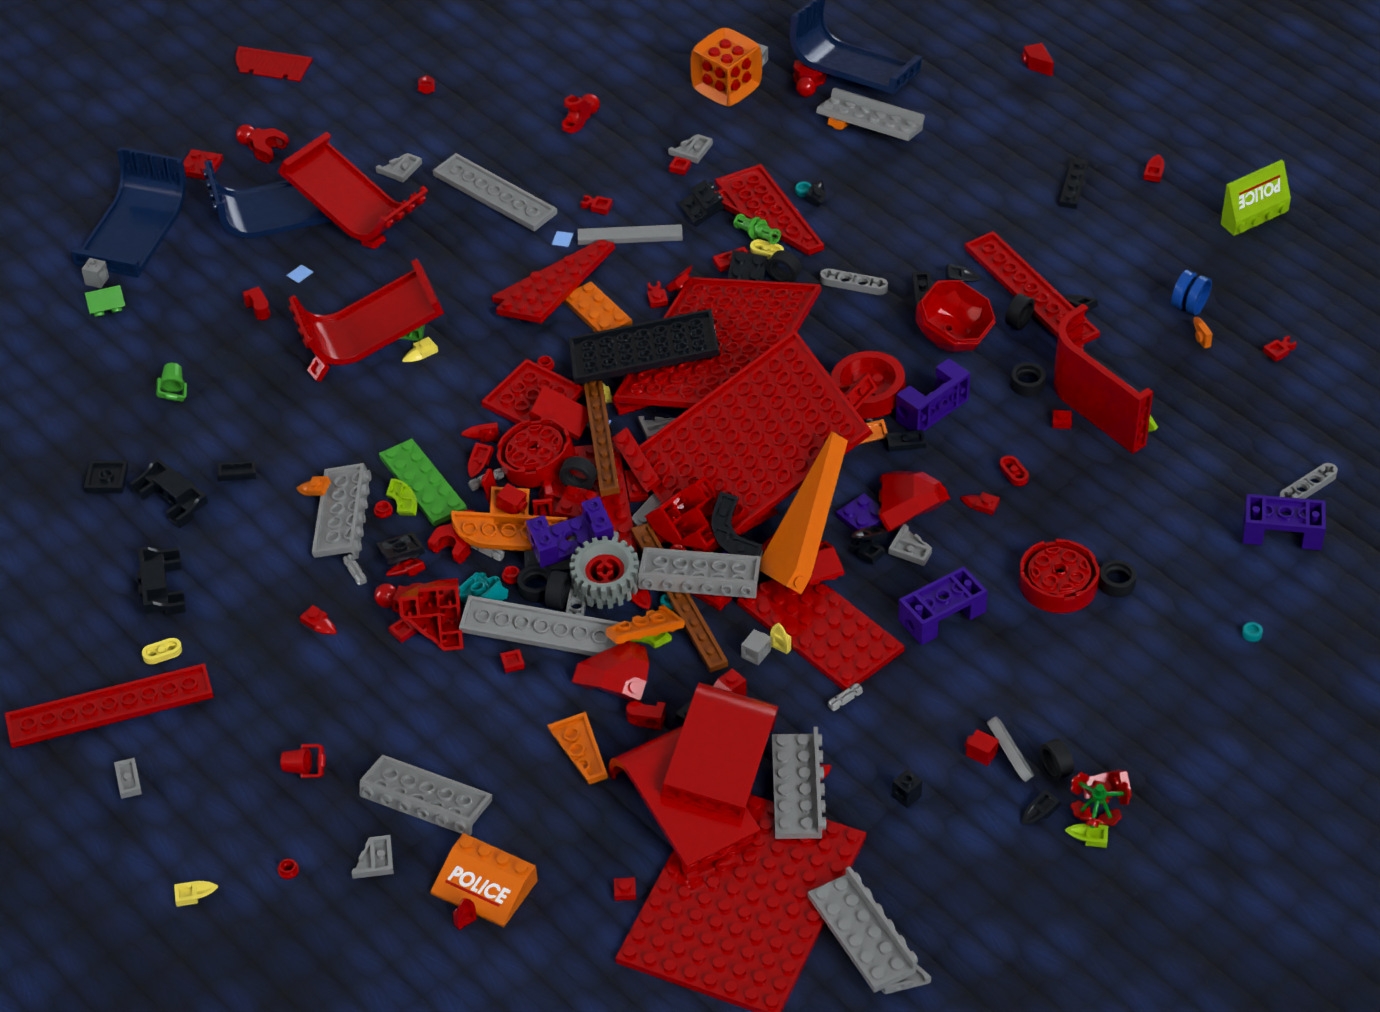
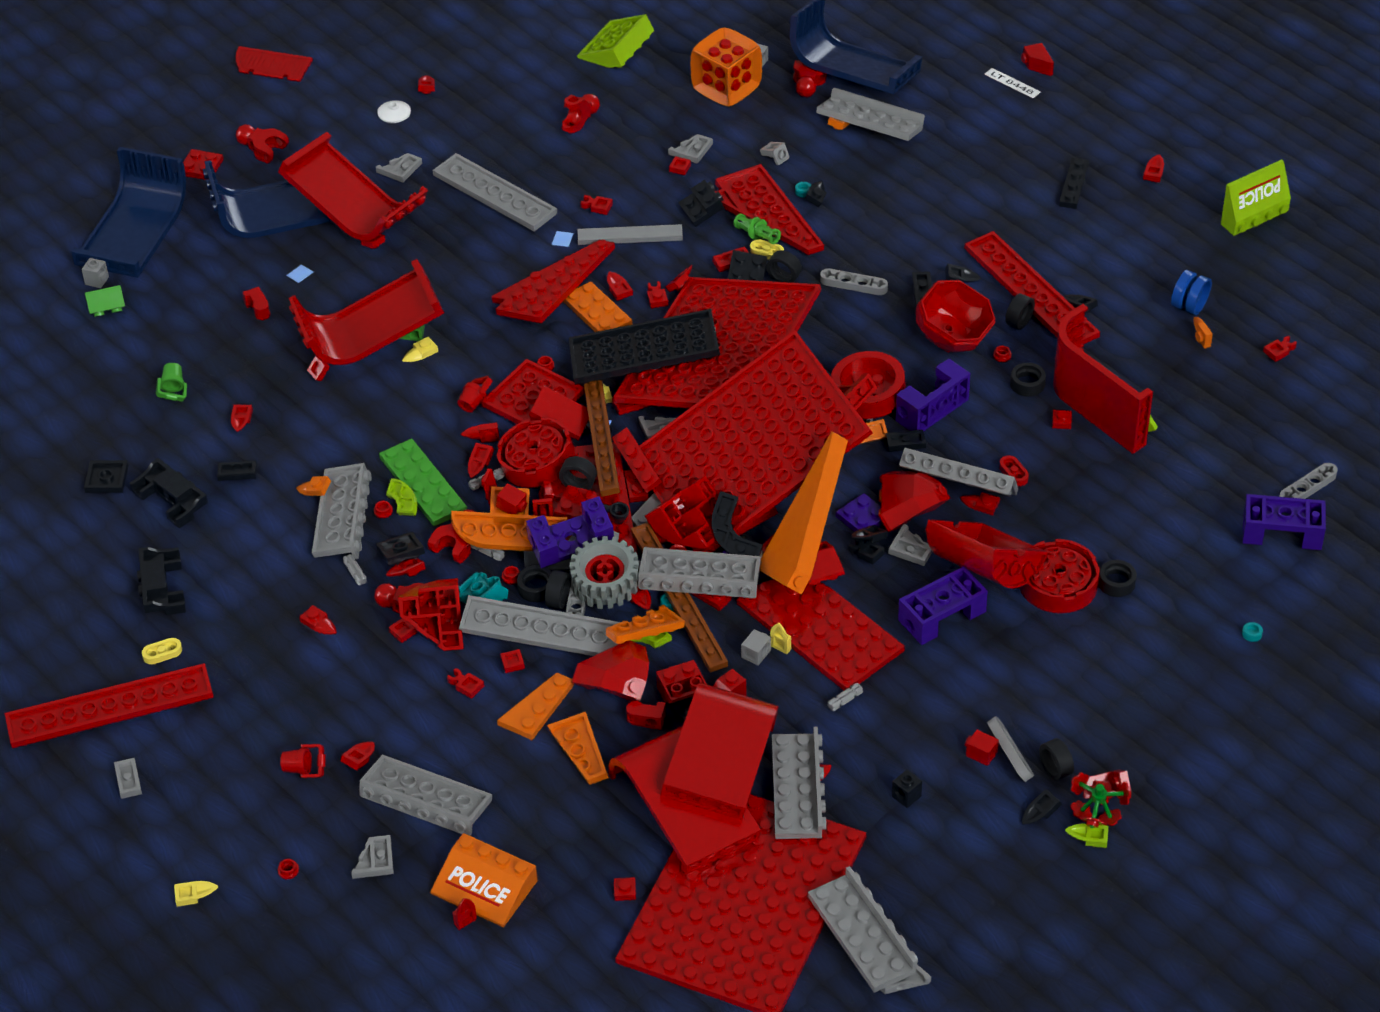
none -> red plate [231,405,253,432]
none -> red plate [340,742,375,771]
none -> white dish [378,100,411,123]
none -> red plate [447,668,484,699]
none -> red piece [457,376,493,413]
none -> orange wing [497,673,575,740]
none -> lime slope [577,14,654,68]
none -> black bar [603,502,629,524]
none -> red plate [607,271,633,301]
none -> red slope [656,660,707,703]
none -> light grey bracket [760,142,790,165]
none -> light grey bracket [899,448,1019,496]
none -> red cylinder [925,519,1048,588]
none -> white sticker [984,68,1040,98]
none -> red plate [993,345,1012,362]

